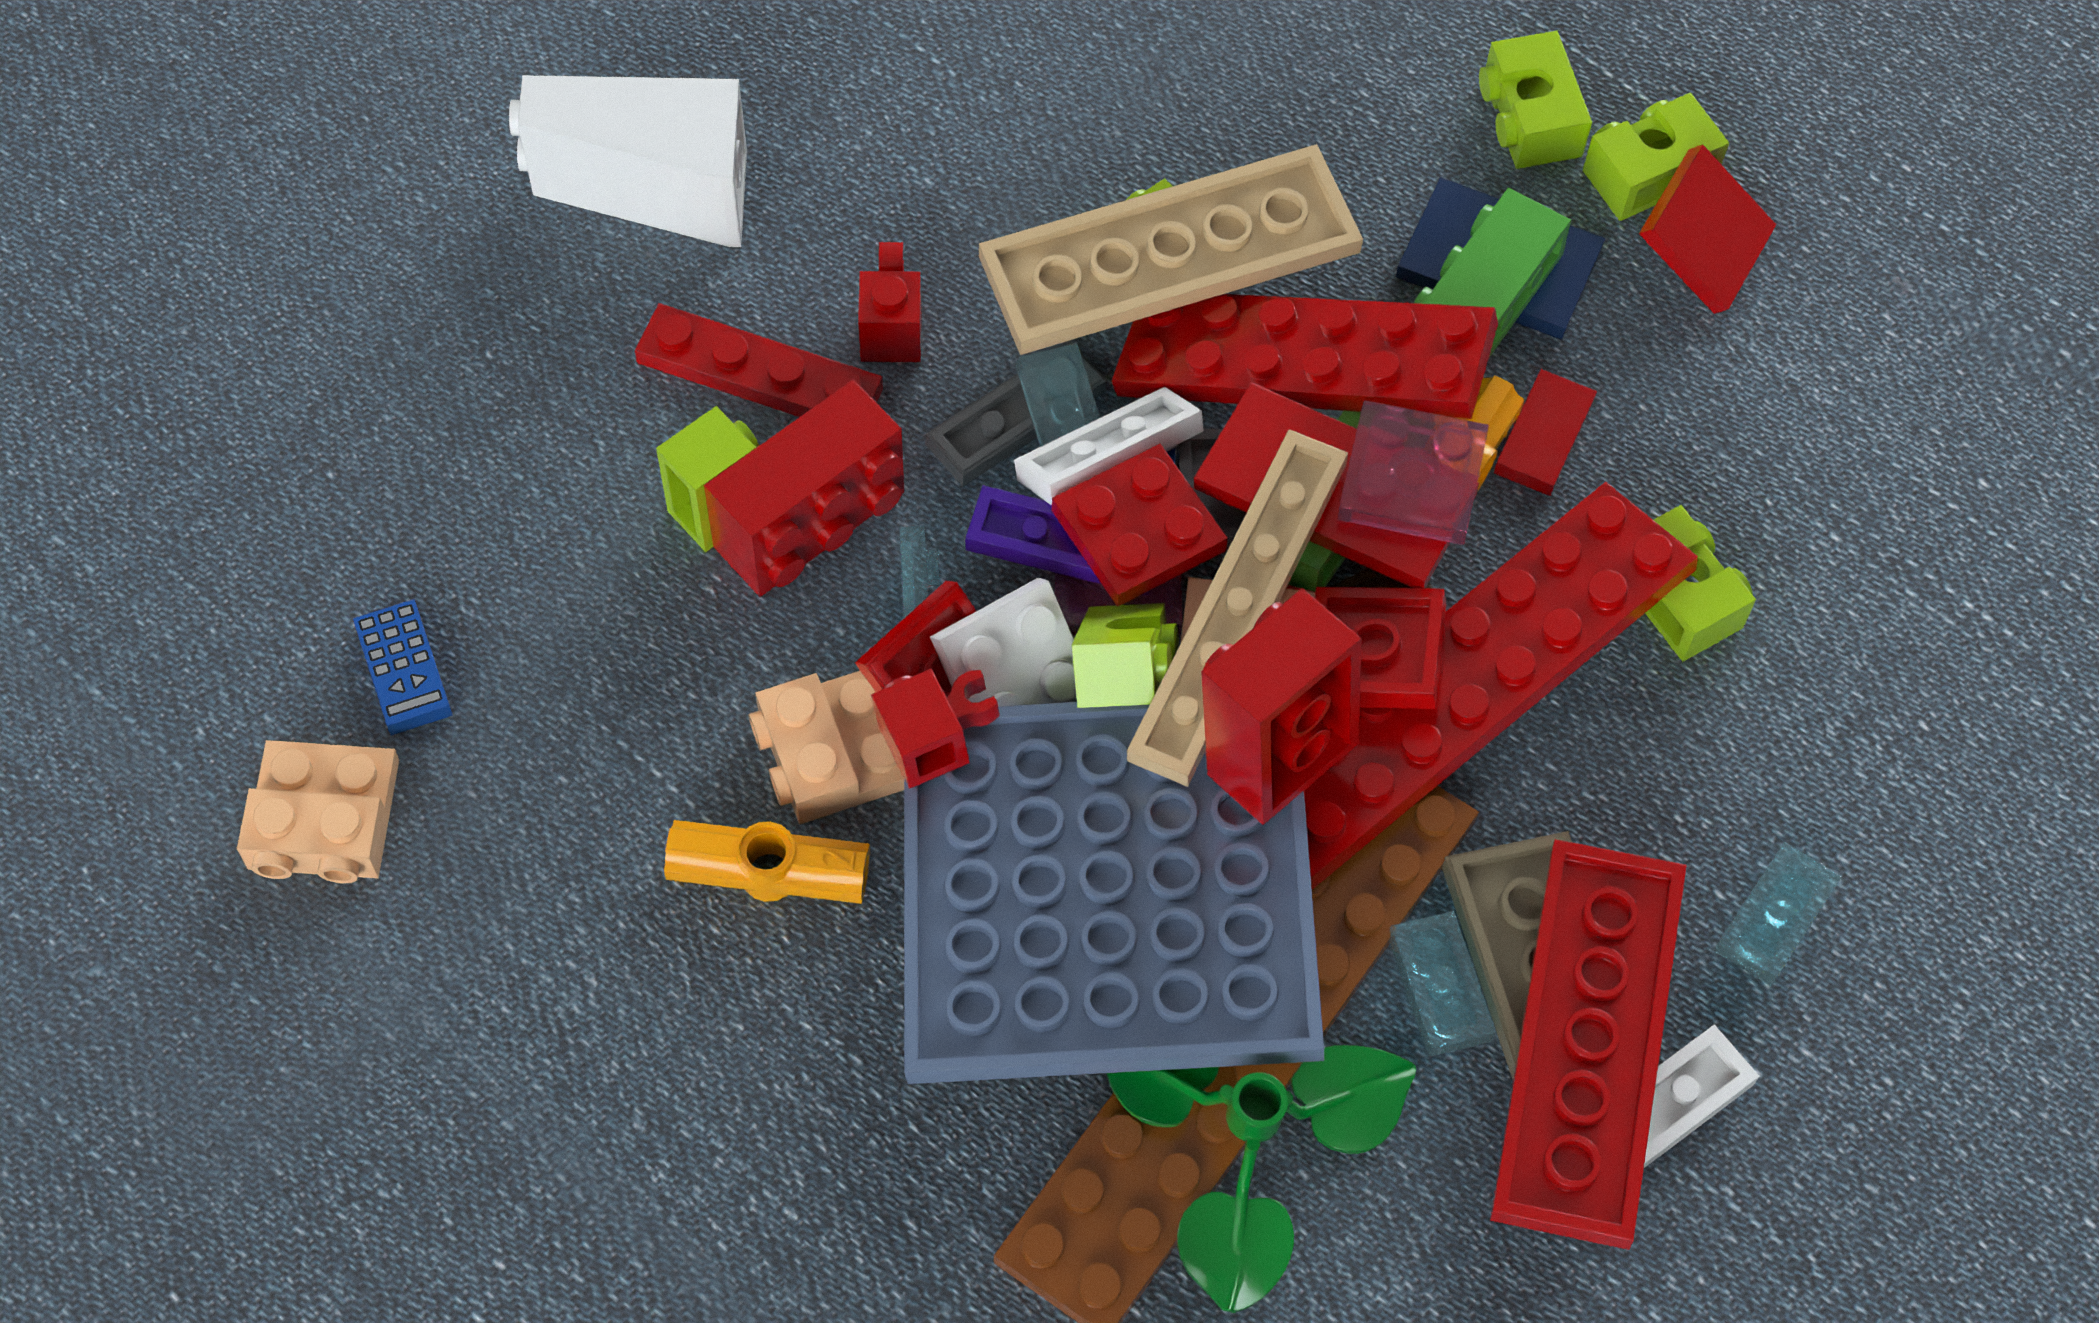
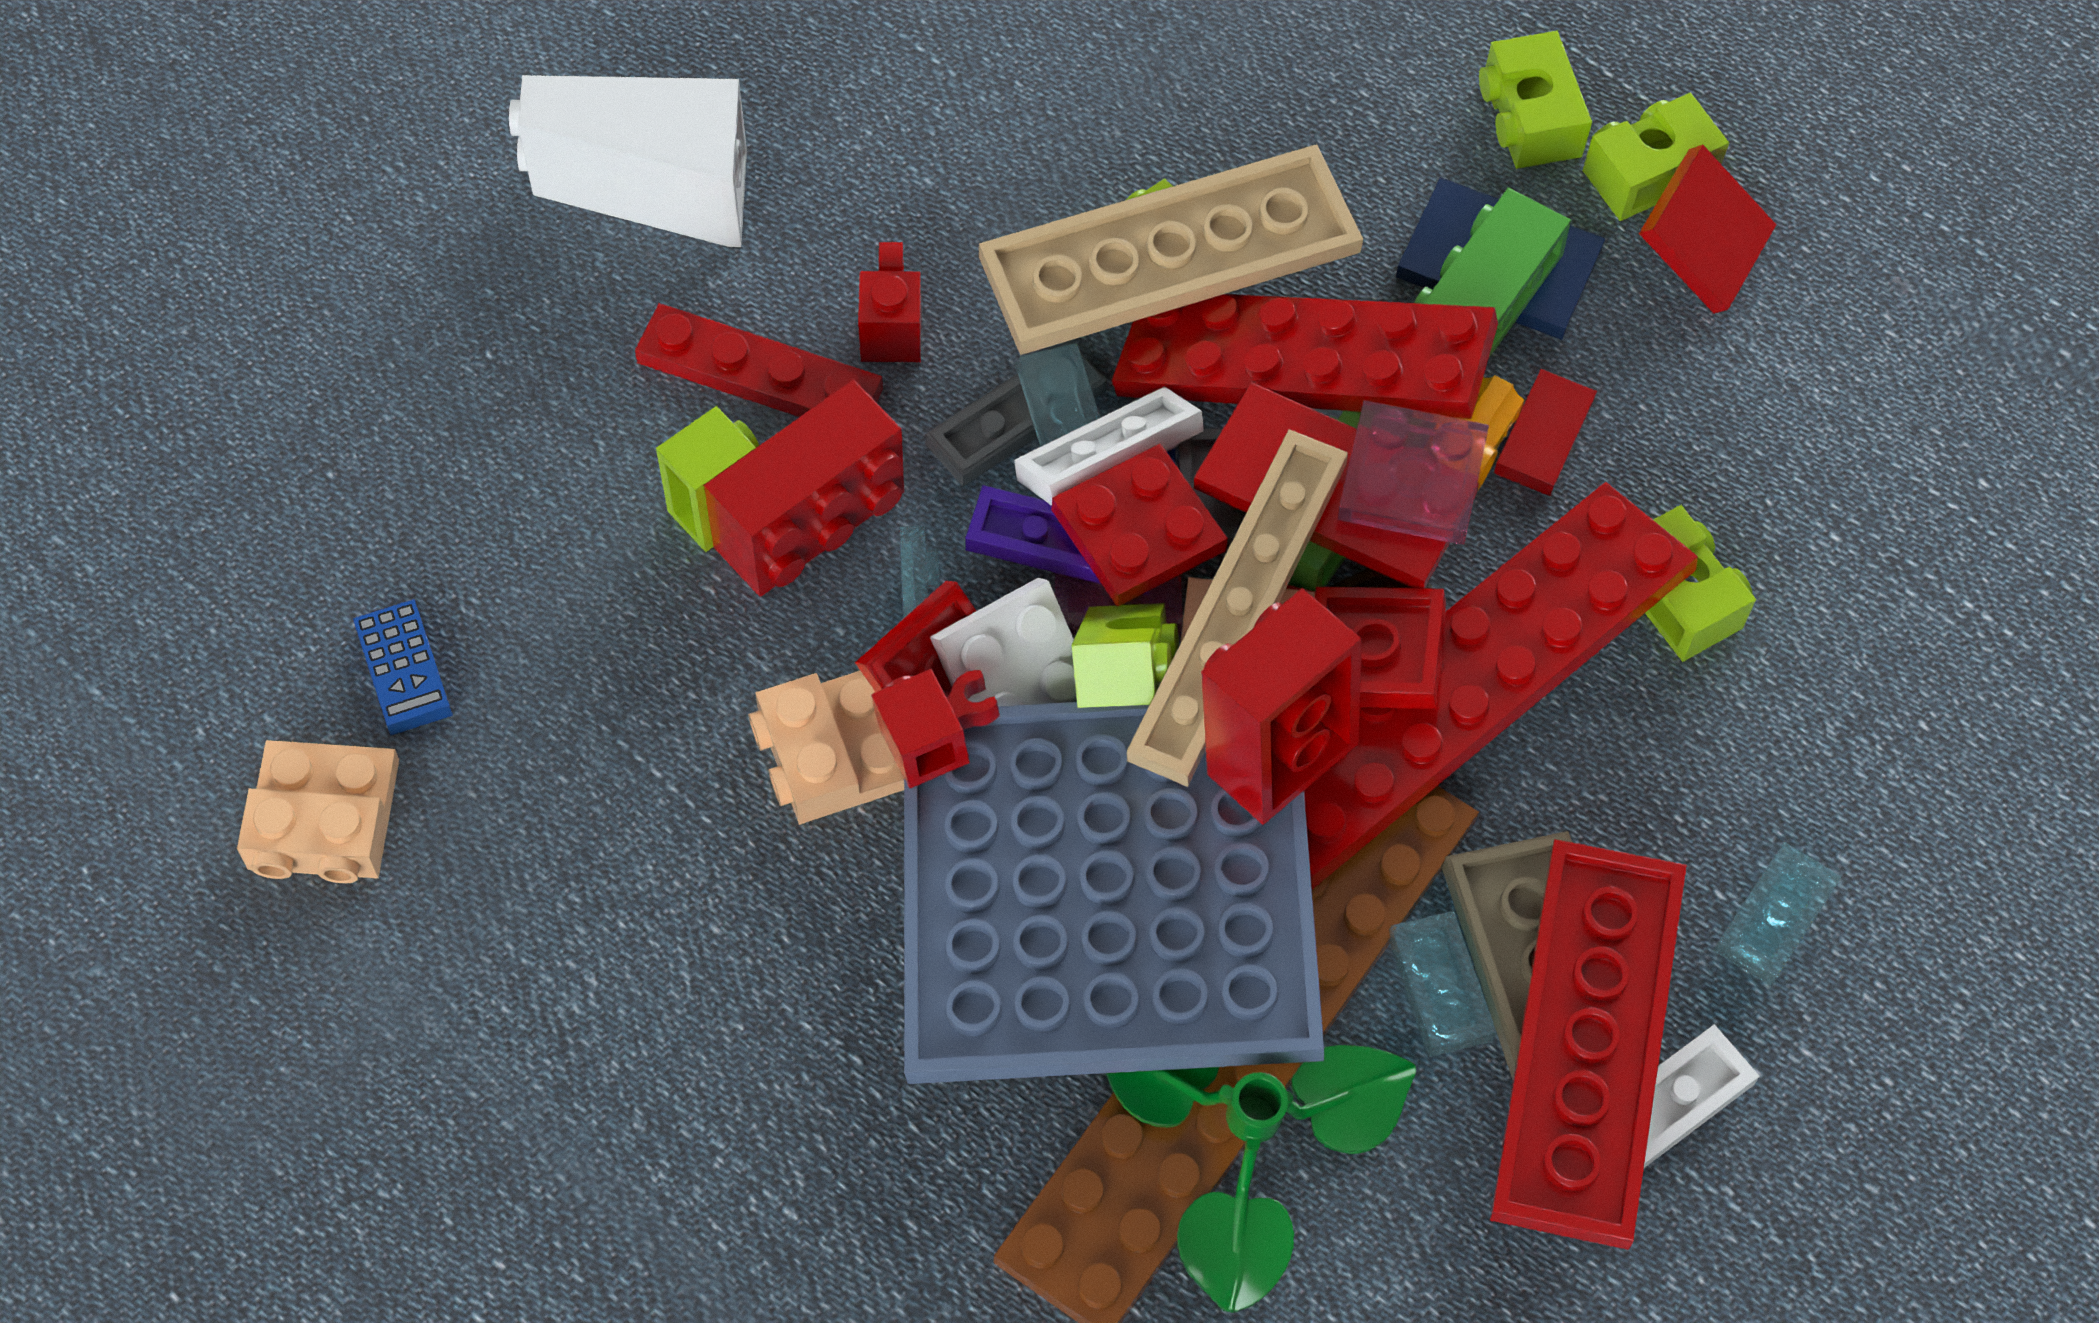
light orange piece [664,820,870,904] -> none

